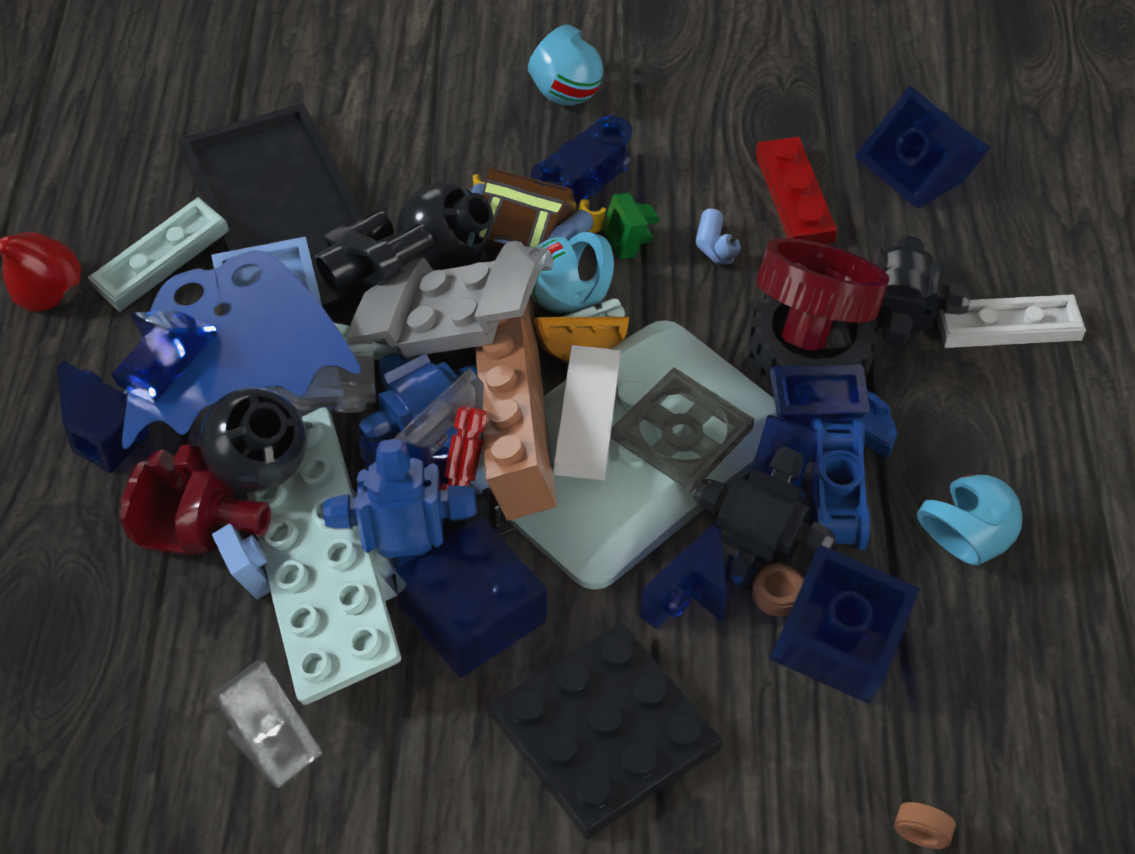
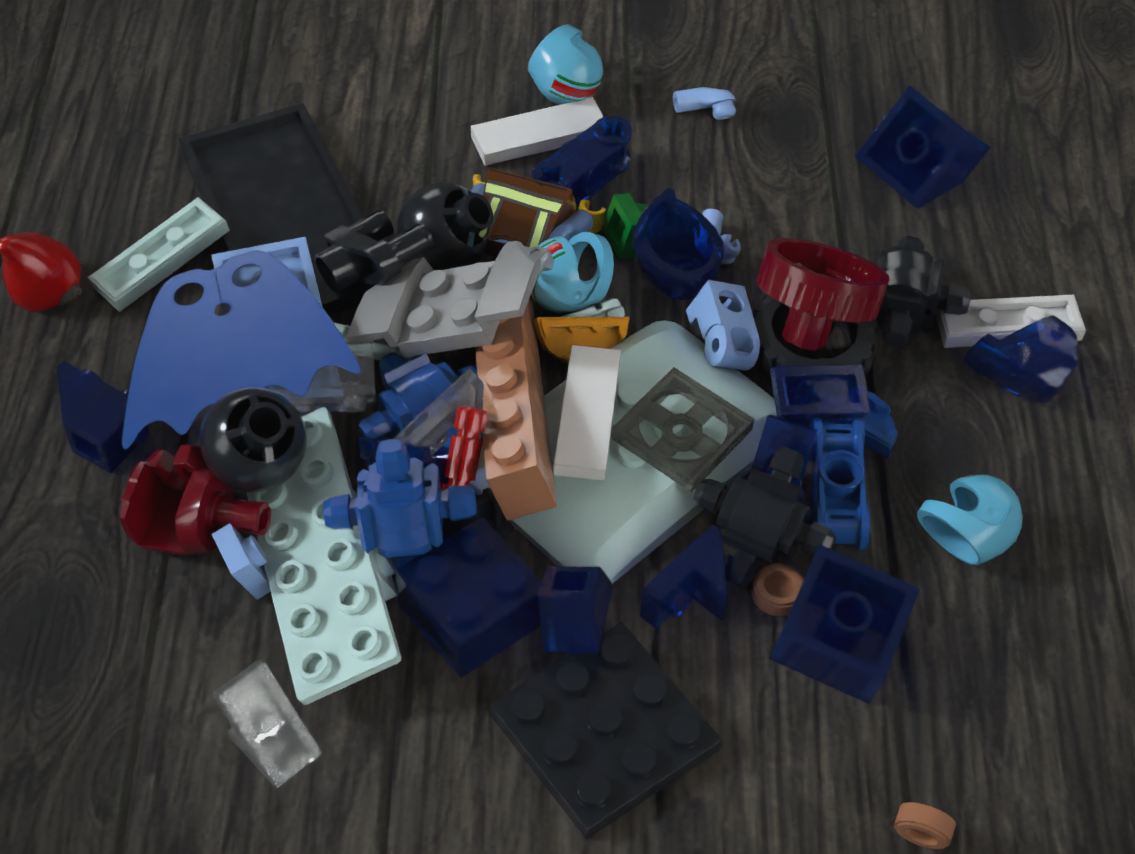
clear blue slope [111,311,218,403] -> none
red plate [755,137,837,244] -> none
none -> white tile [471,97,608,166]
none -> clear blue slope [538,566,613,655]
none -> clear blue helmet [633,188,724,300]
none -> light blue arm [673,87,736,120]
none -> light blue leg [686,280,760,371]
none -> clear blue helmet [963,315,1080,403]

